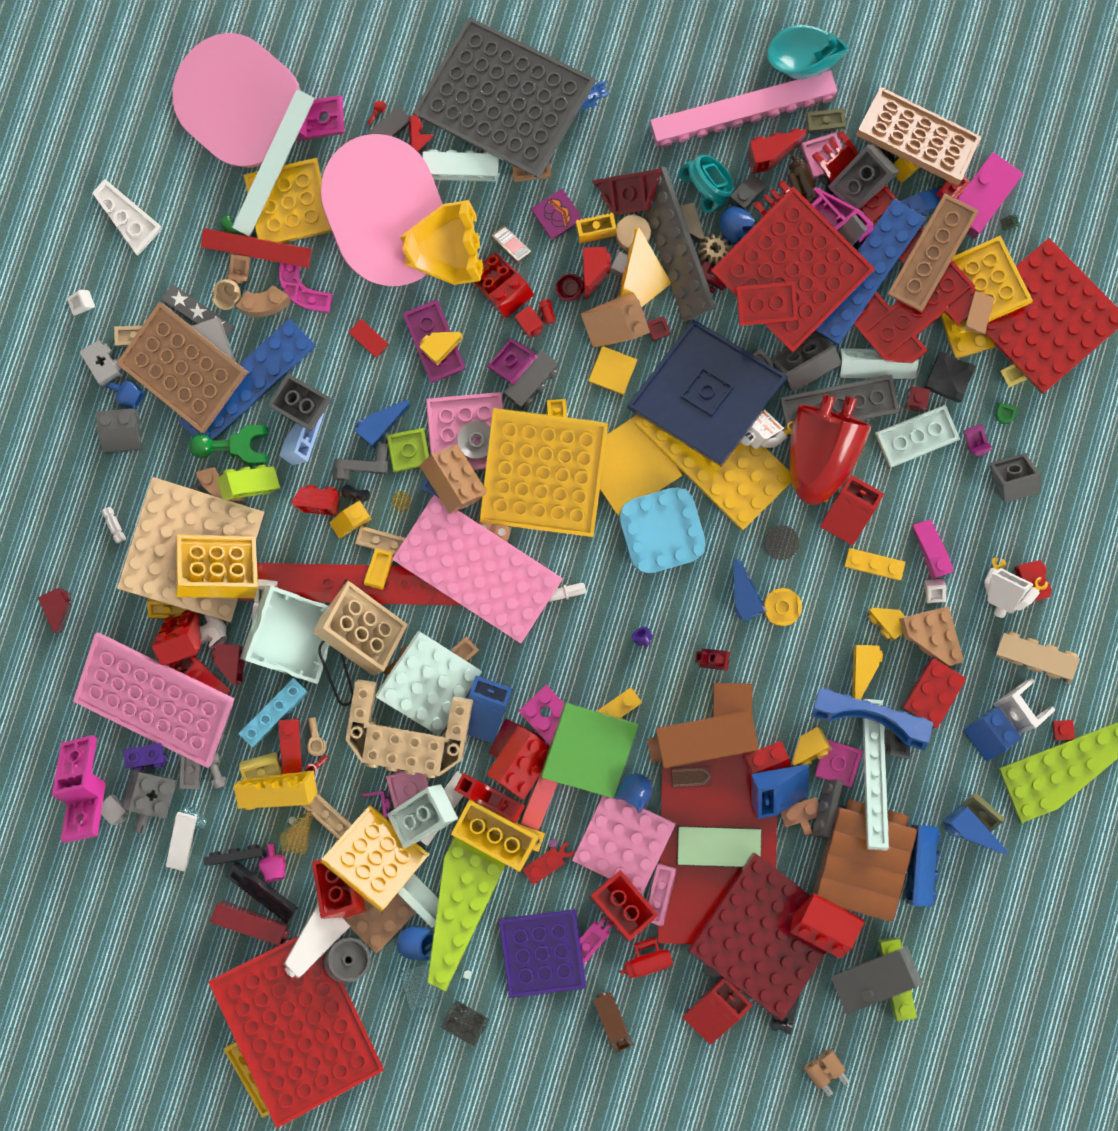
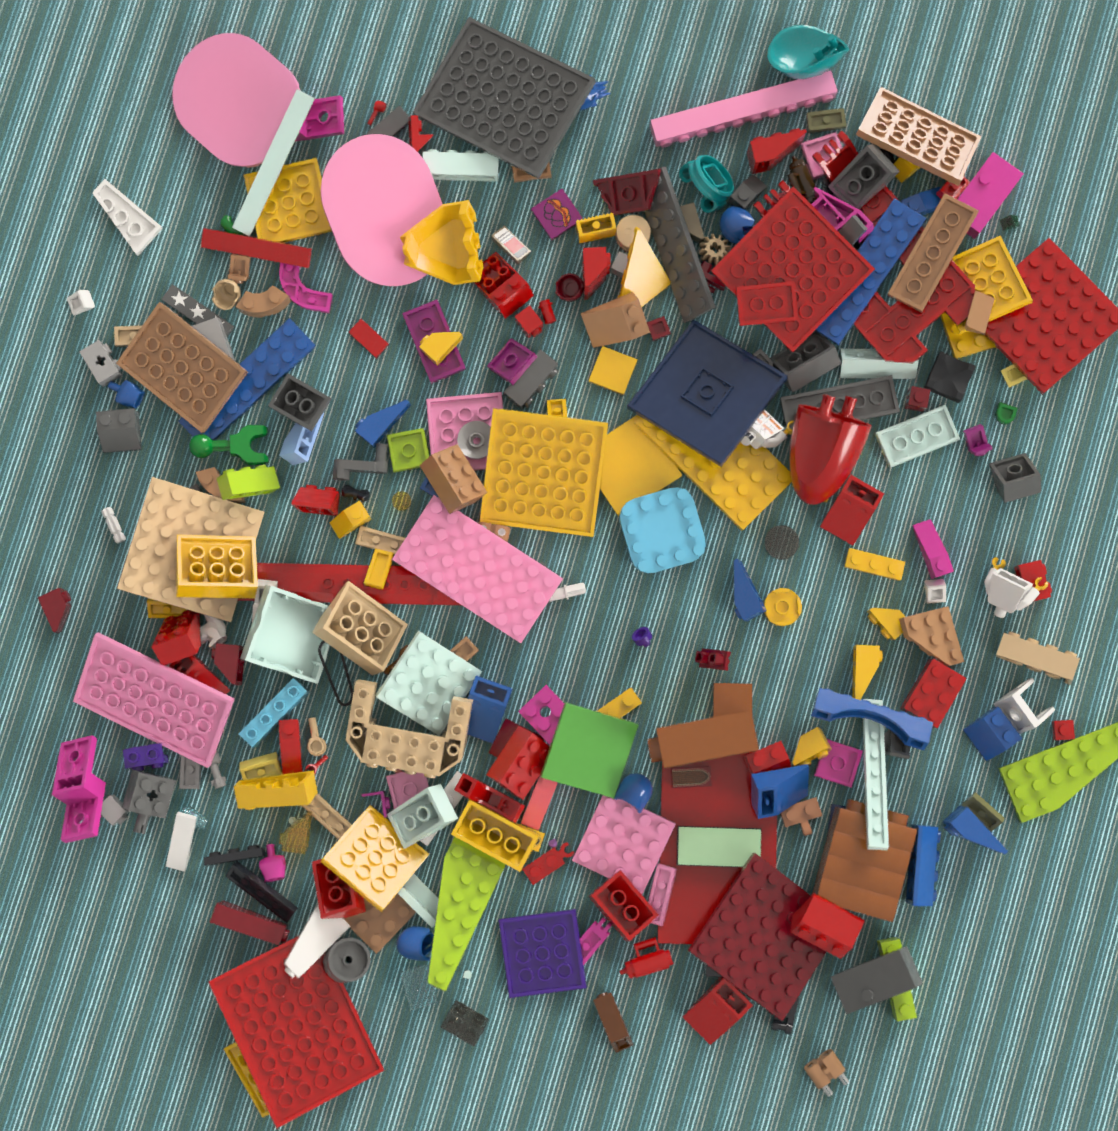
dark grey plate [812,779,843,839] -> none

